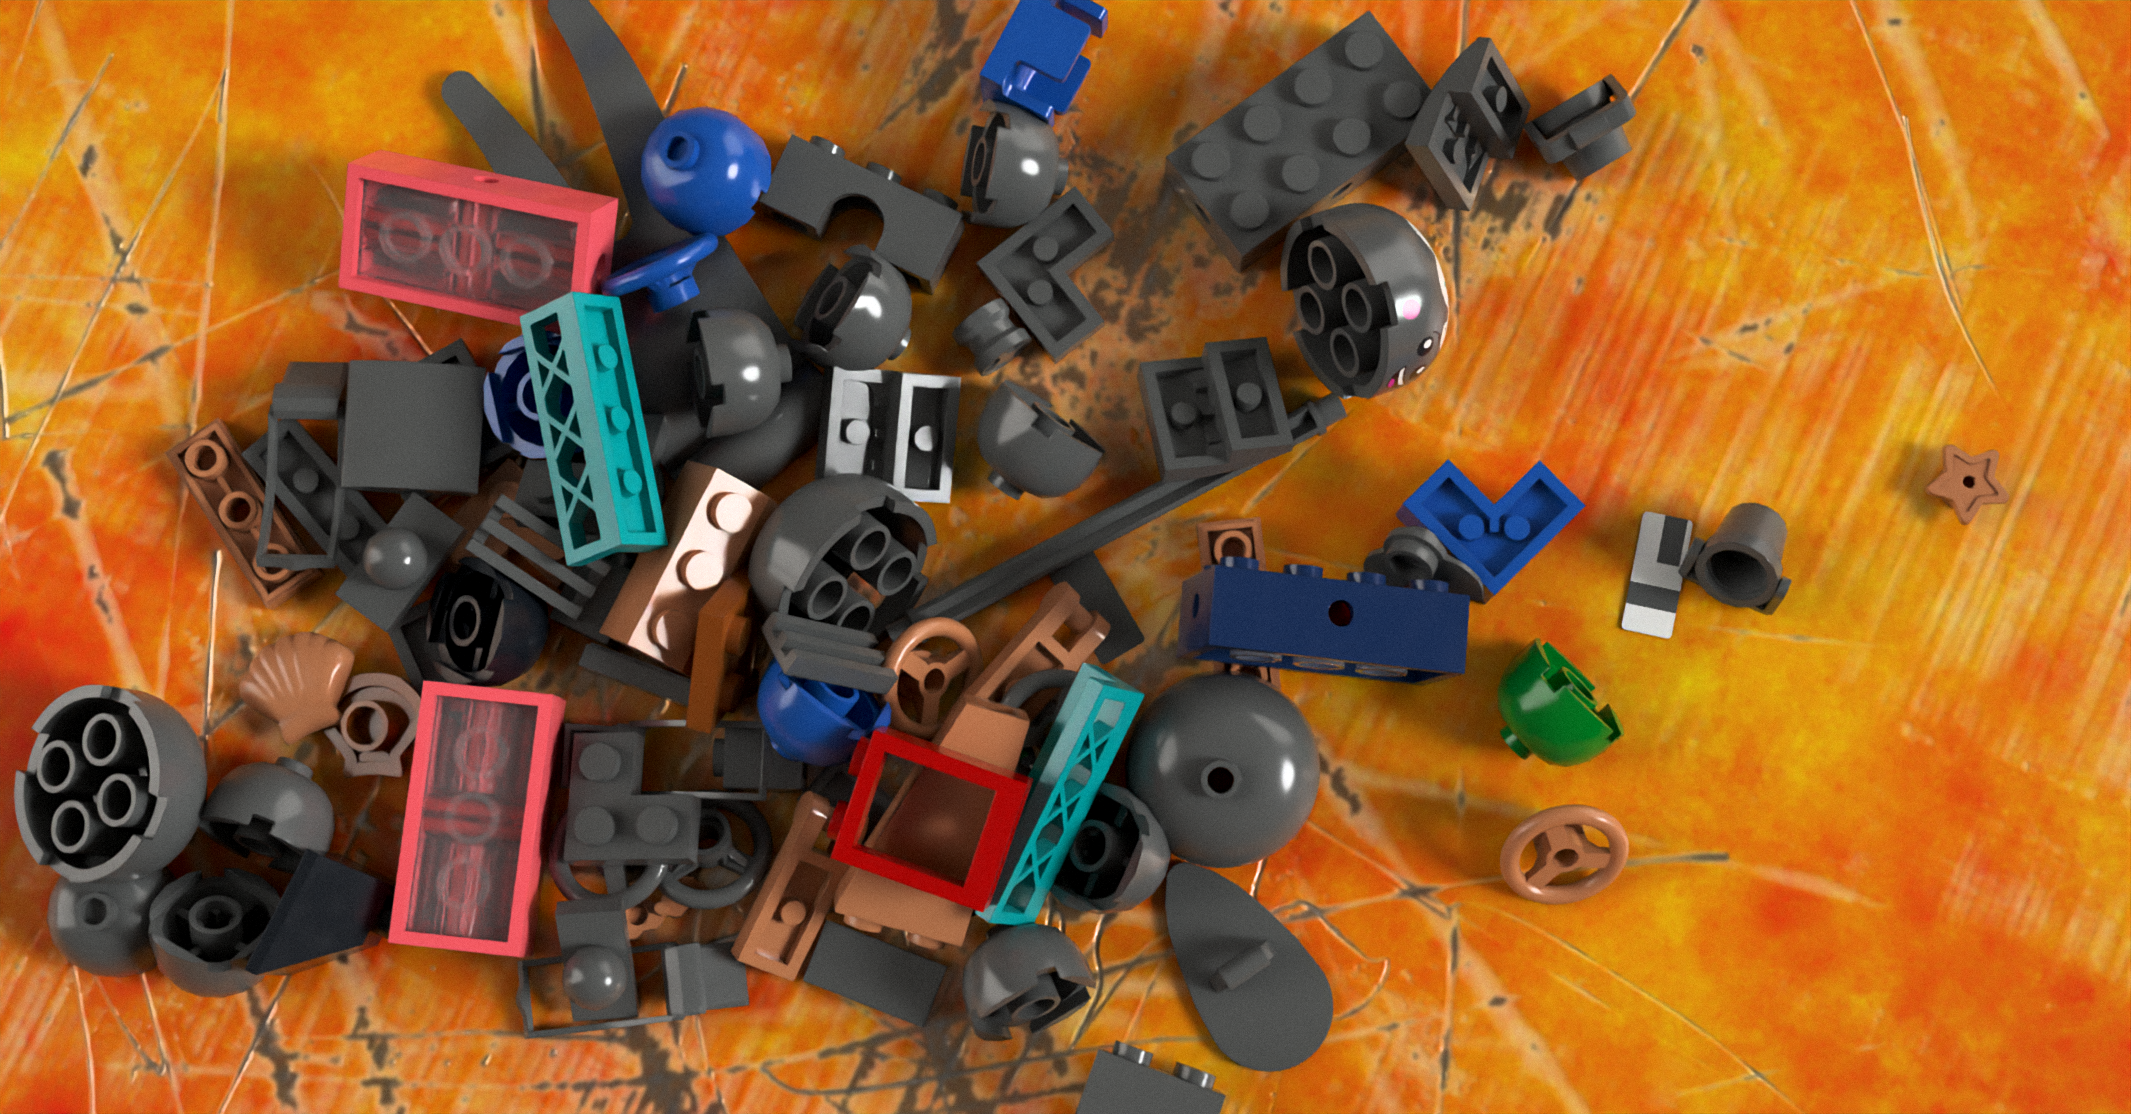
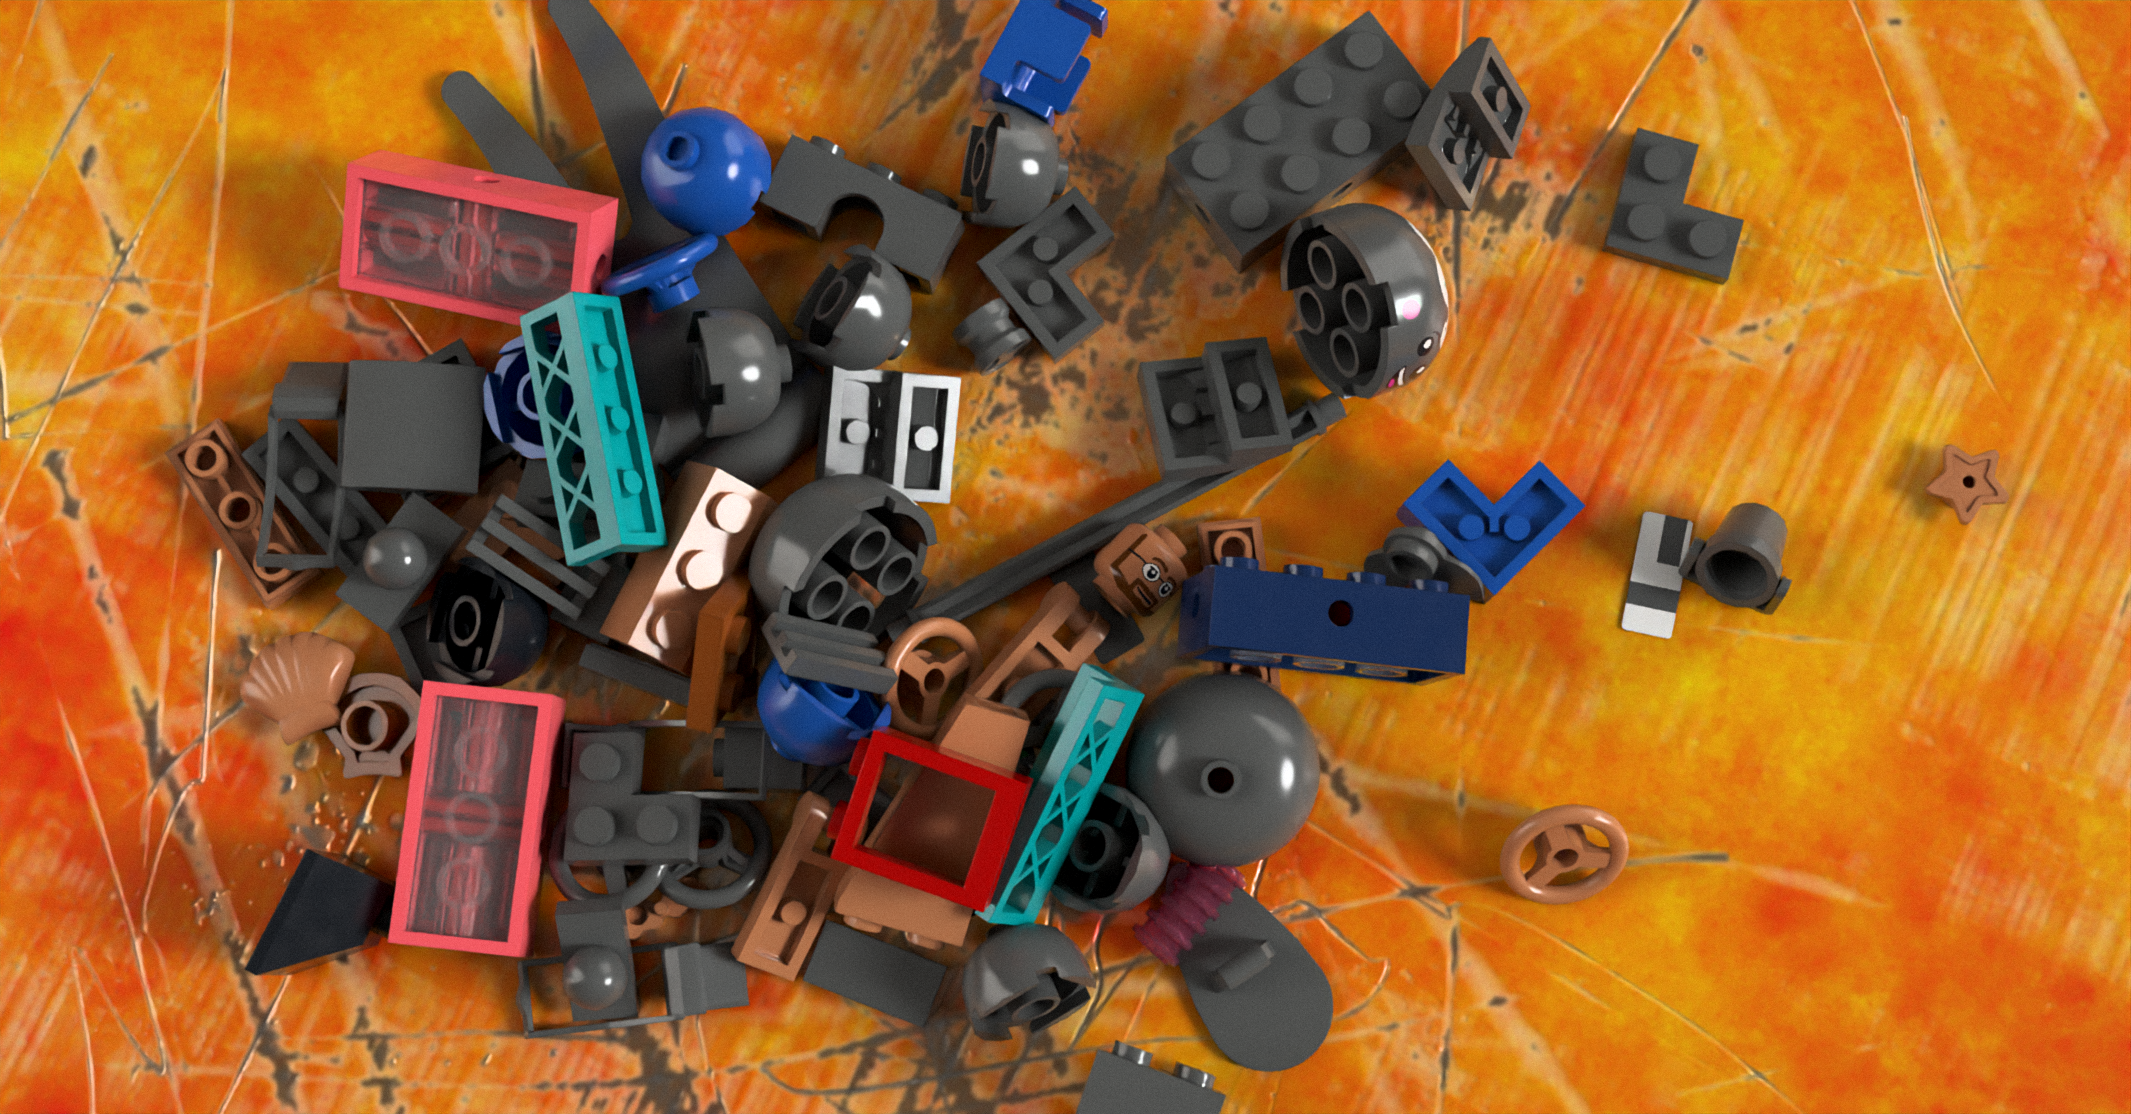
dark grey cylinder [14,685,208,884] -> none
dark grey cylinder [47,855,177,978] -> none
dark grey cylinder [148,868,280,998] -> none
dark grey cylinder [198,757,335,874] -> none
dark grey cylinder [977,380,1106,500] -> none
green cylinder [1497,638,1624,767] -> none
dark grey piece [1523,74,1637,182] -> none
none -> nougat head [1092,523,1188,618]
none -> clear pink piece [1131,862,1247,967]
none -> dark grey plate [1602,128,1744,285]

